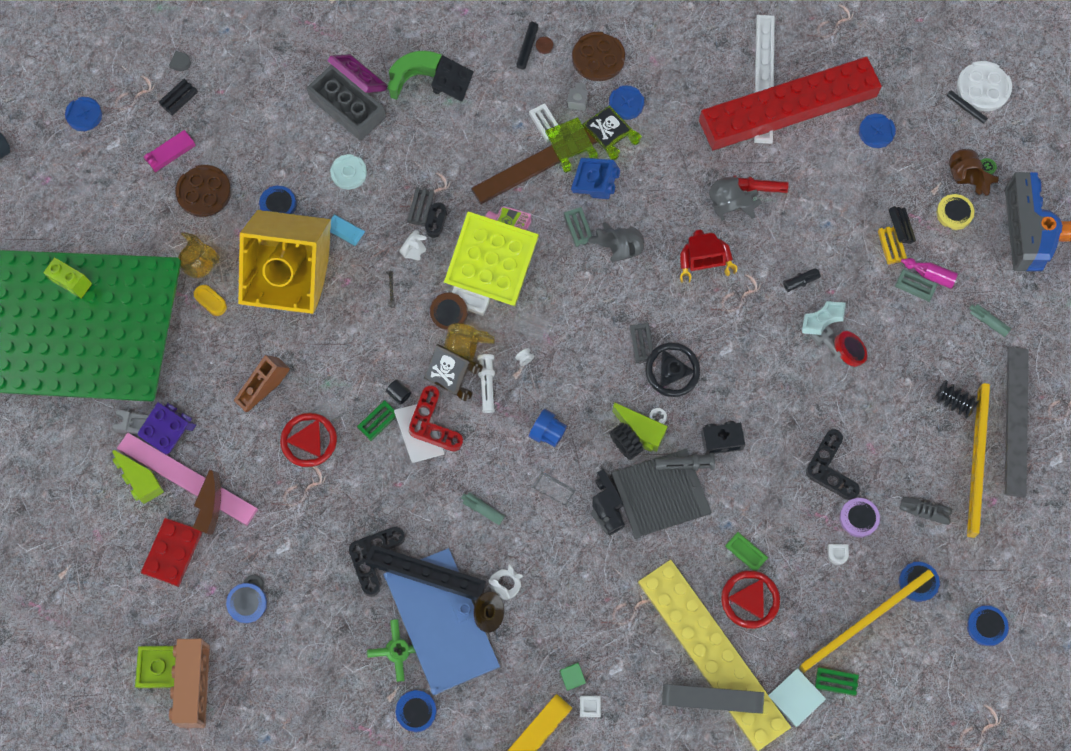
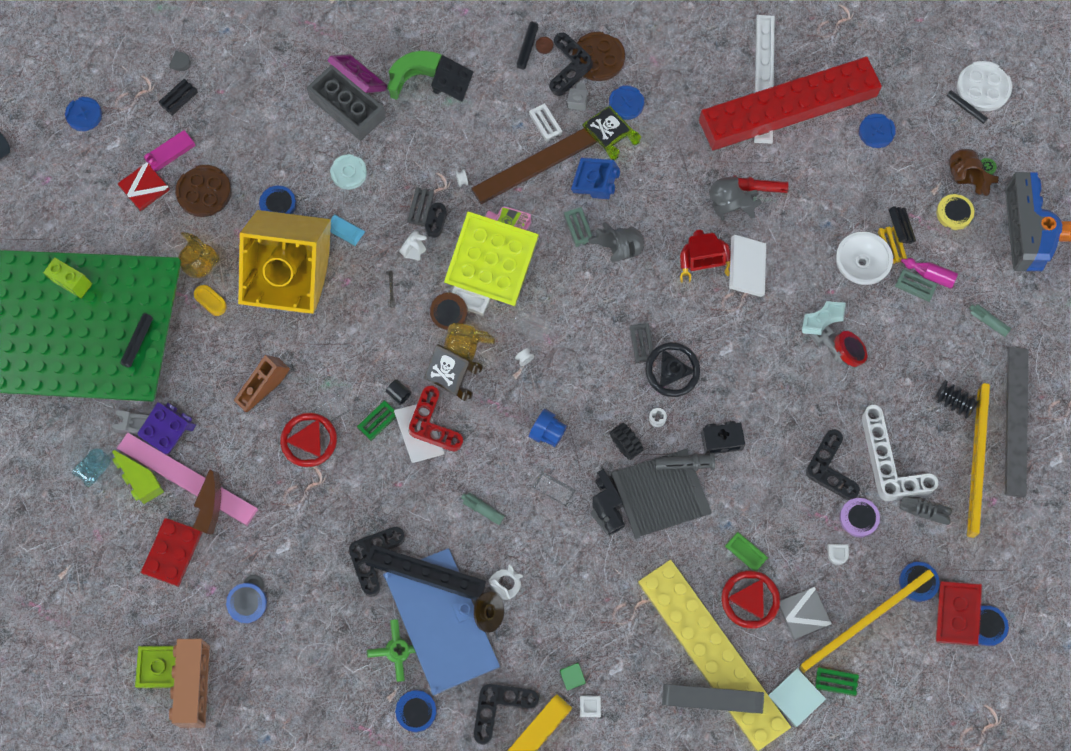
white pin [477,354,495,413] -> none
clear neon green flag [545,117,598,173] -> none
lime slope [612,402,668,452] -> none
black axle [783,268,821,292] -> none
none -> clear light blue piece [72,449,111,487]
none -> red tile [117,162,170,211]
none -> black axle [120,313,153,368]
none -> white bush [455,169,468,188]
none -> black beam [474,684,539,745]
none -> black beam [549,32,593,96]
none -> white tile [729,235,766,297]
none -> light grey tile [780,587,832,640]
none -> white dish [836,232,893,285]
none -> white beam [862,405,938,501]
none -> red plate [936,581,983,646]

